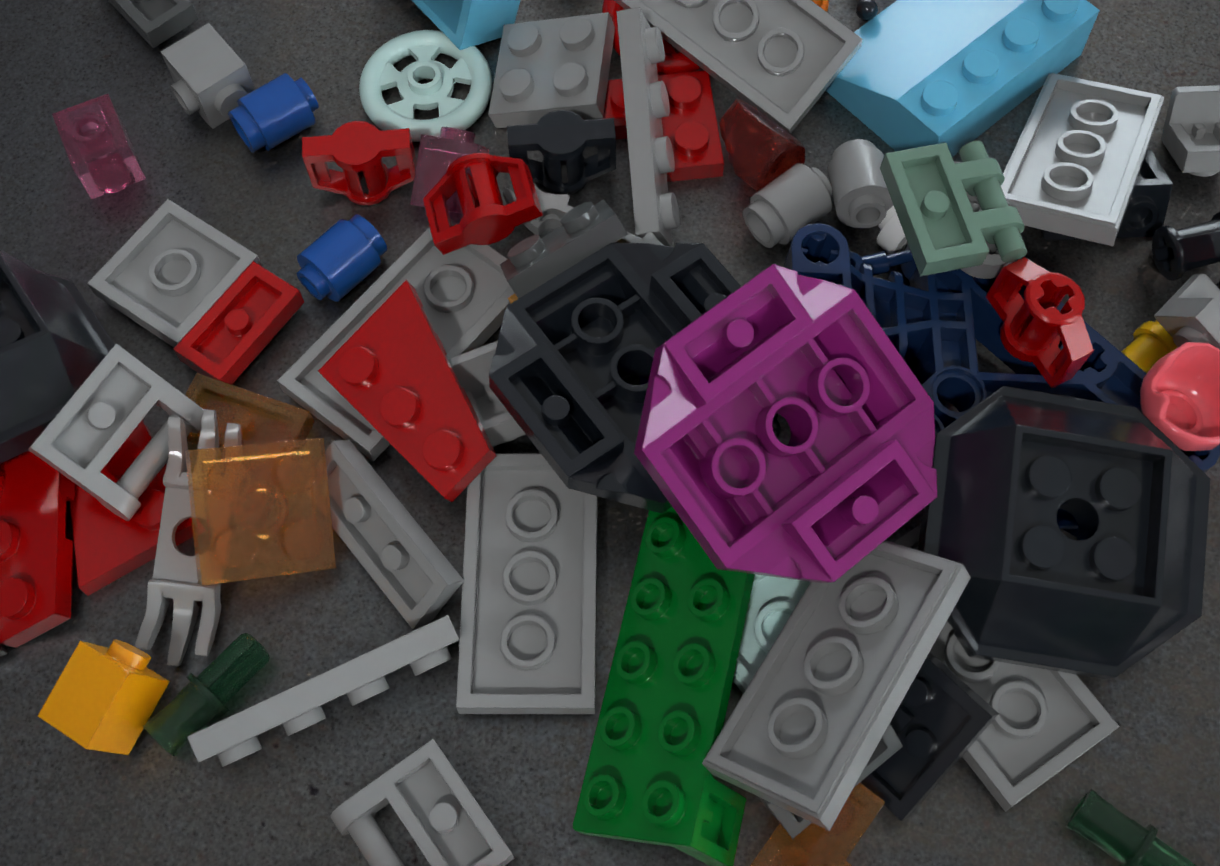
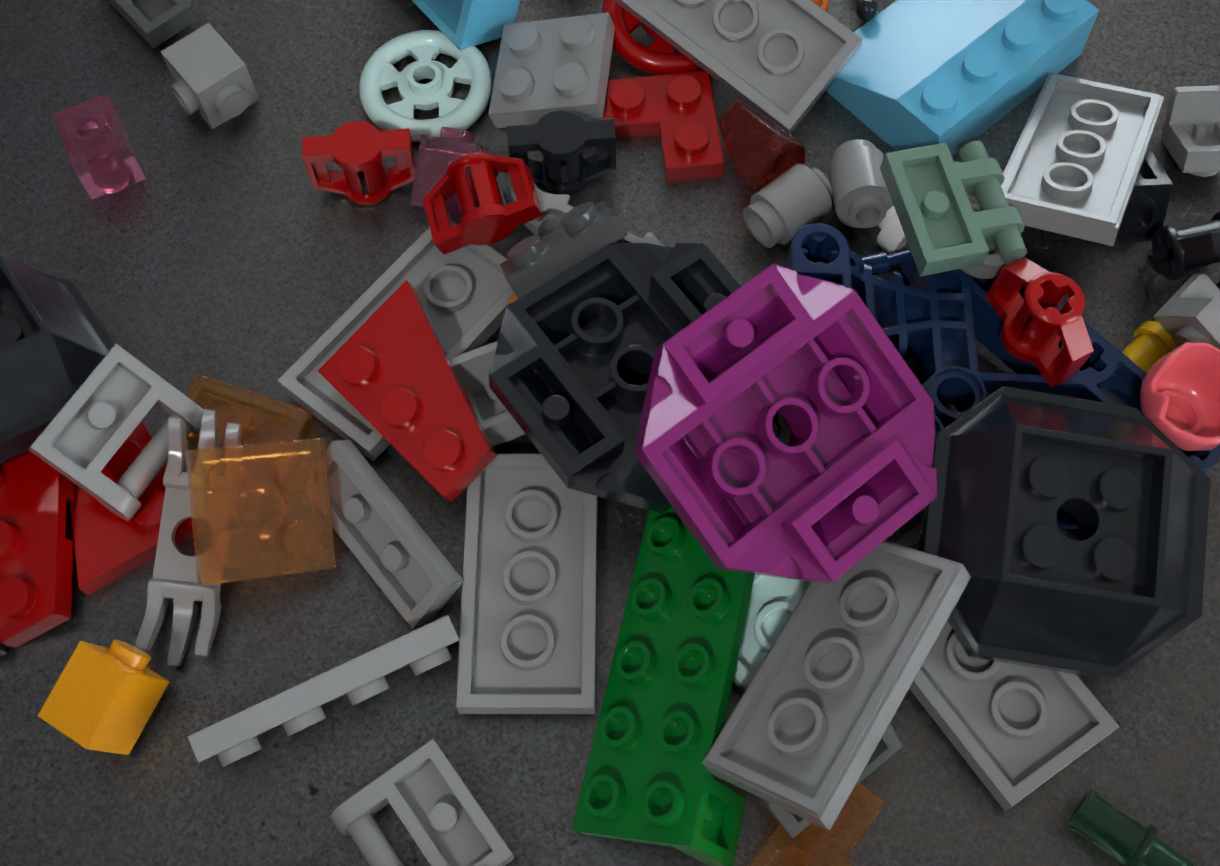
light grey plate [87,199,263,347] -> none
clear green axle [143,633,270,757] -> none
red plate [173,261,304,391] -> none
blue brick [228,73,319,153] -> none
blue brick [296,214,387,302] -> none
light grey plate [616,7,680,247] -> none
black plate [861,652,999,821] -> none

